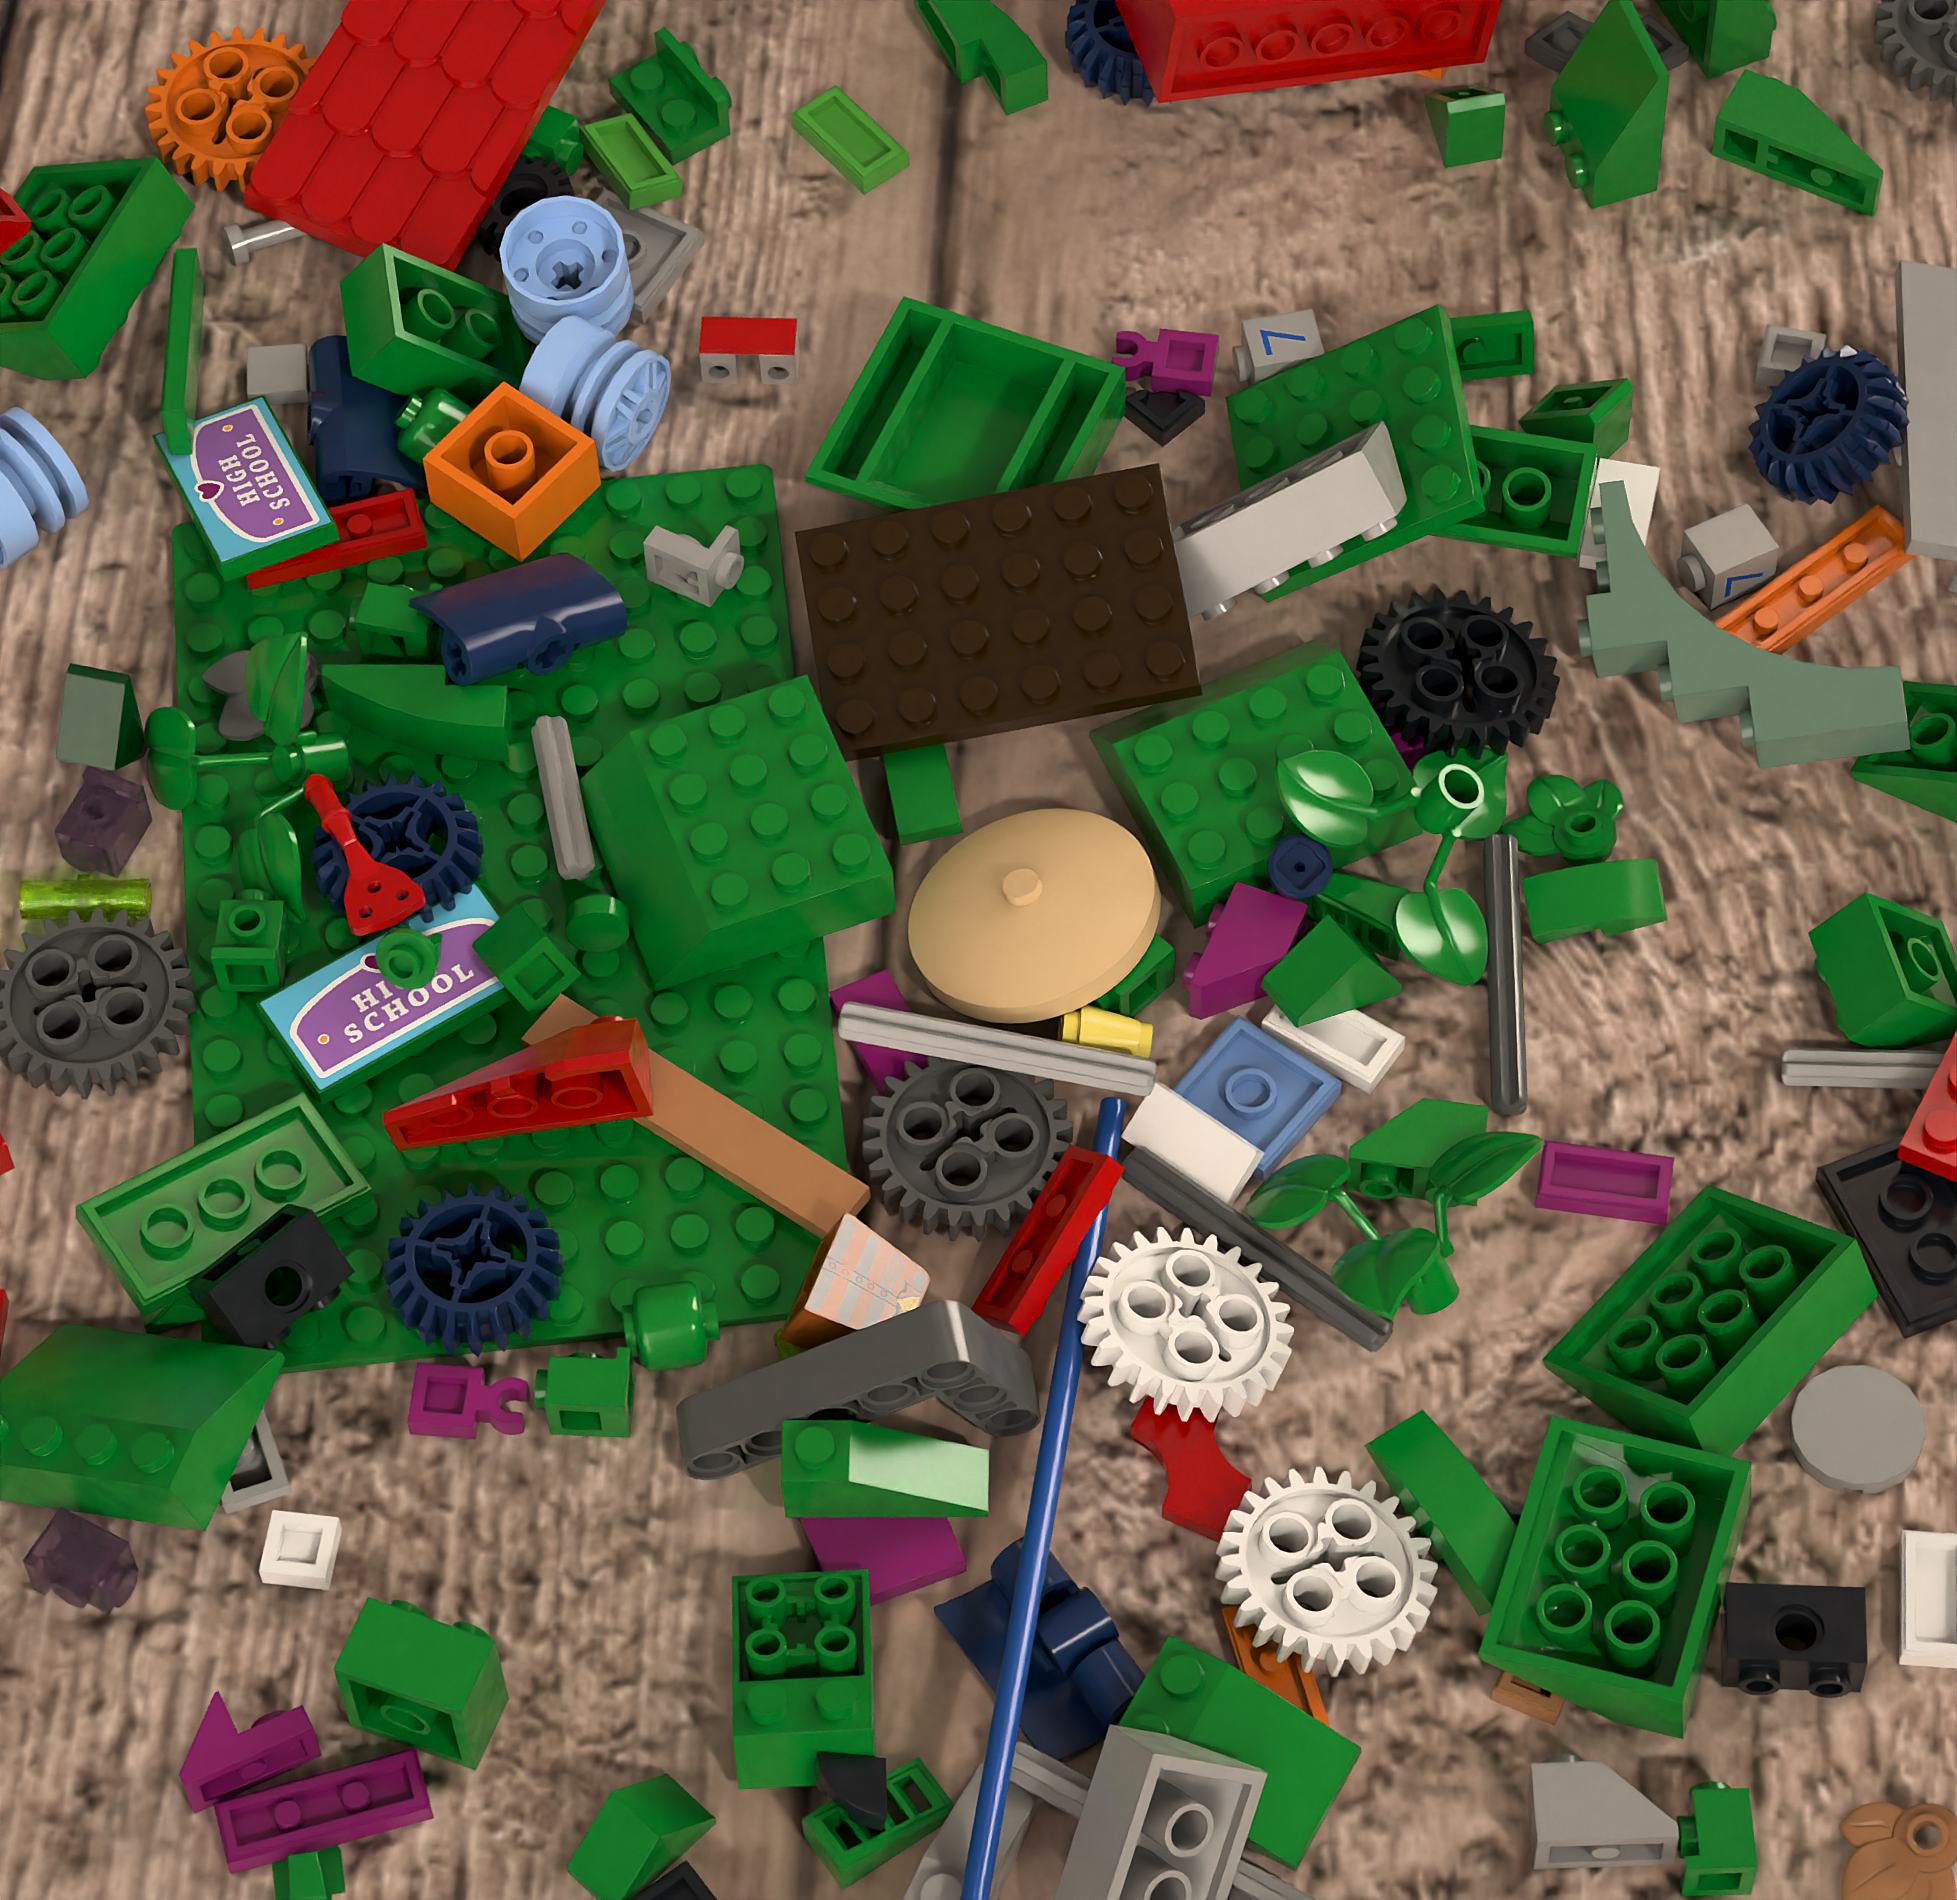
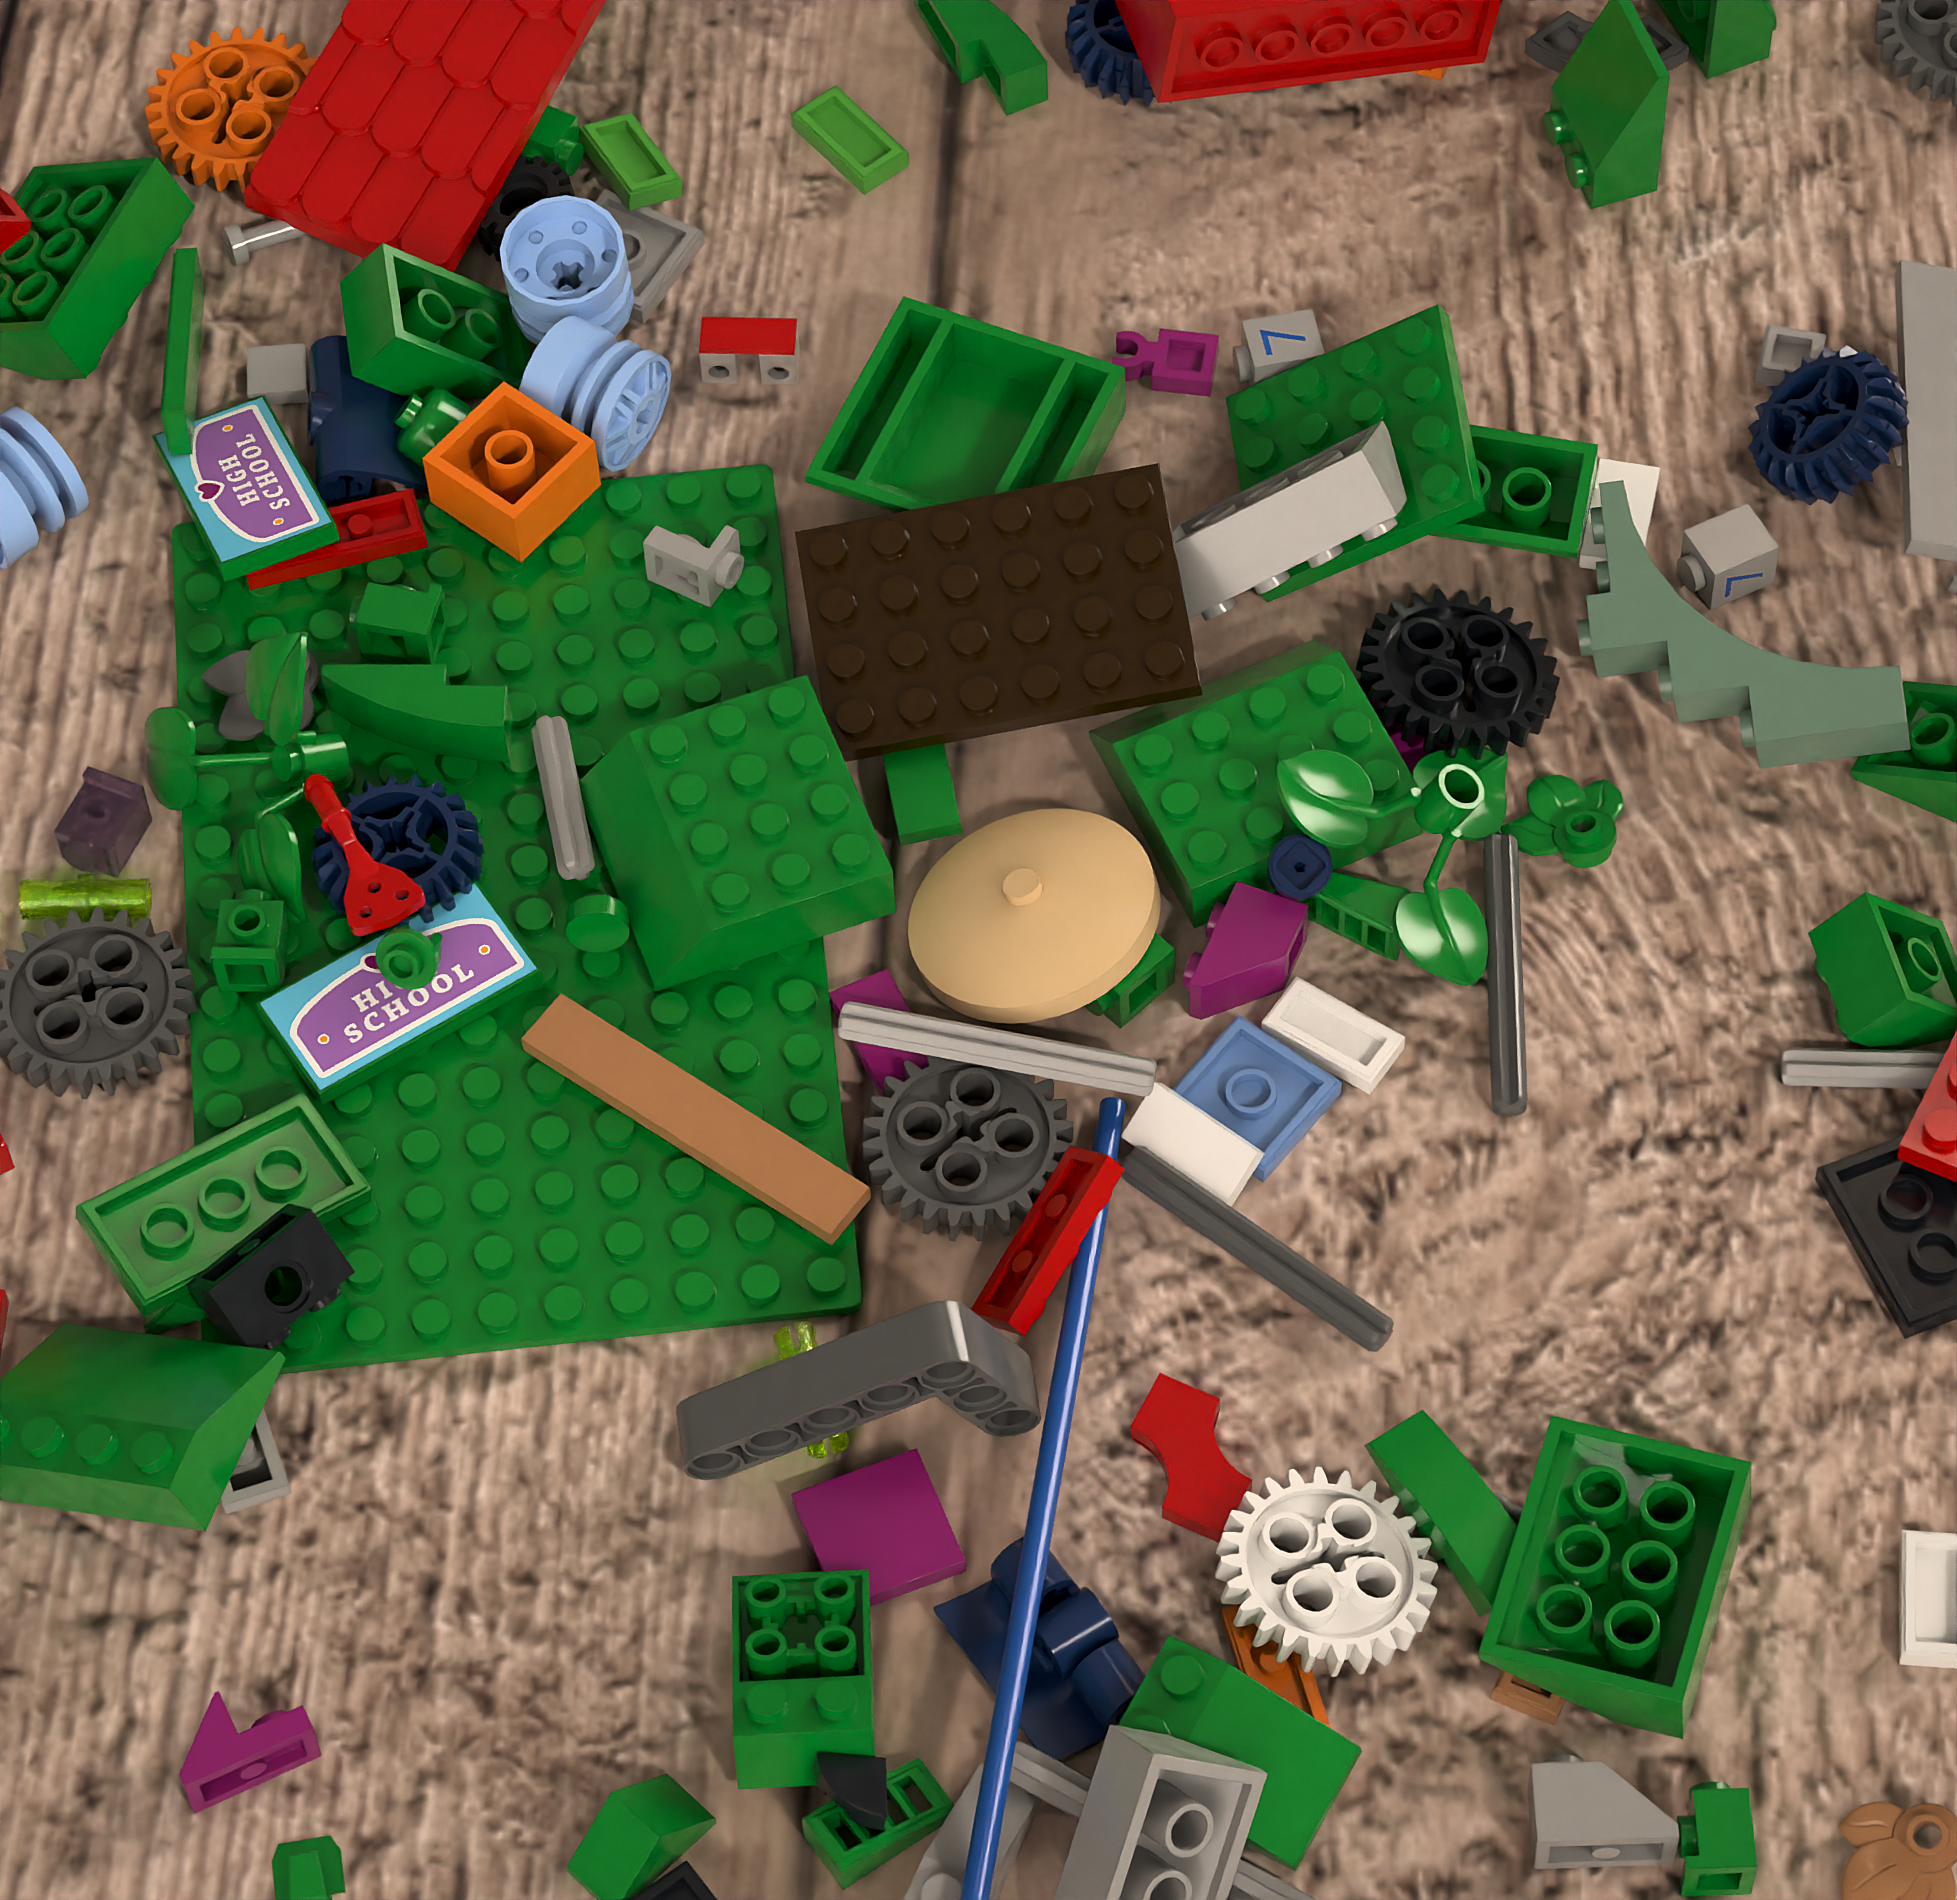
brick [23,1507,139,1614] -> none
slope [55,663,148,771] -> none
magenta tile [213,1747,434,1874] -> none
white plate [259,1510,342,1590] -> none
green brick [333,1597,509,1770] -> none
red wedge [383,1016,653,1151] -> none
dark blue gear [384,1182,565,1357] -> none
magenta plate [407,1363,530,1439] -> none
dark blue panel [408,553,627,687] -> none
green panel [472,903,582,1017] -> none
green brick [535,1347,636,1438] -> none
green bracket [608,27,732,166] -> none
green head [622,1281,720,1371] -> none
torso [779,1212,930,1350] -> none
green slope [781,1420,989,1517] -> none
light yellow cone [1057,1004,1153,1058] -> none
white gear [1077,1227,1294,1422] -> none
black tile [1124,389,1205,447] -> none
green plant [1246,1131,1545,1320] -> none
green slope [1261,914,1403,1028] -> none
green slope [1347,1098,1489,1208] -> none
green slope [1424,85,1506,168] -> none
green tile [1450,310,1534,381] -> none
green slope [1518,378,1634,470] -> none
green slope [1522,858,1668,945] -> none
magenta tile [1535,1140,1674,1225] -> none
green slope [1542,1185,1879,1457] -> none
green slope [1711,69,1883,217] -> none
orange tile [1713,504,1917,655] -> none
black brick [1720,1582,1868,1698] -> none
light grey tile [1790,1365,1926,1494] -> none

